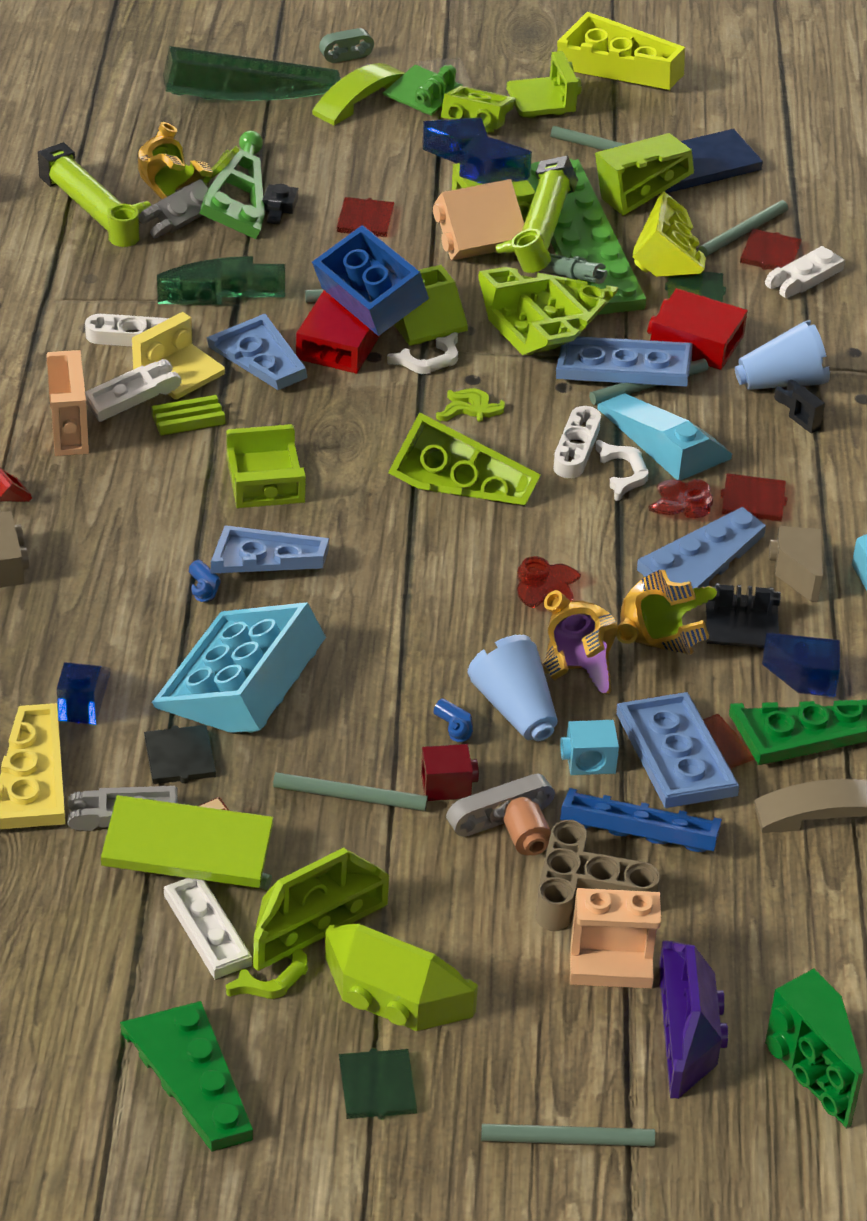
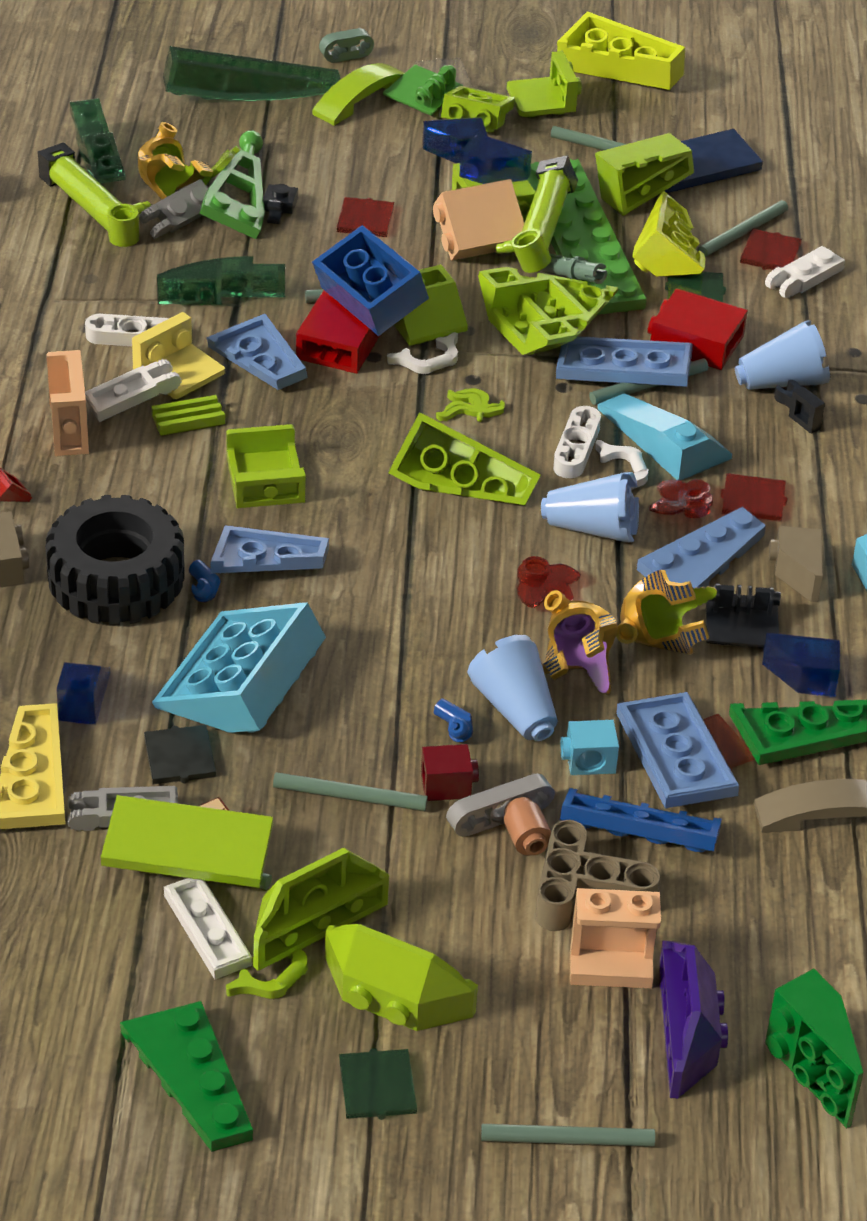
none -> black tyre [45,495,185,625]
none -> clear green slope [70,98,126,183]
none -> light blue cone [541,472,639,542]

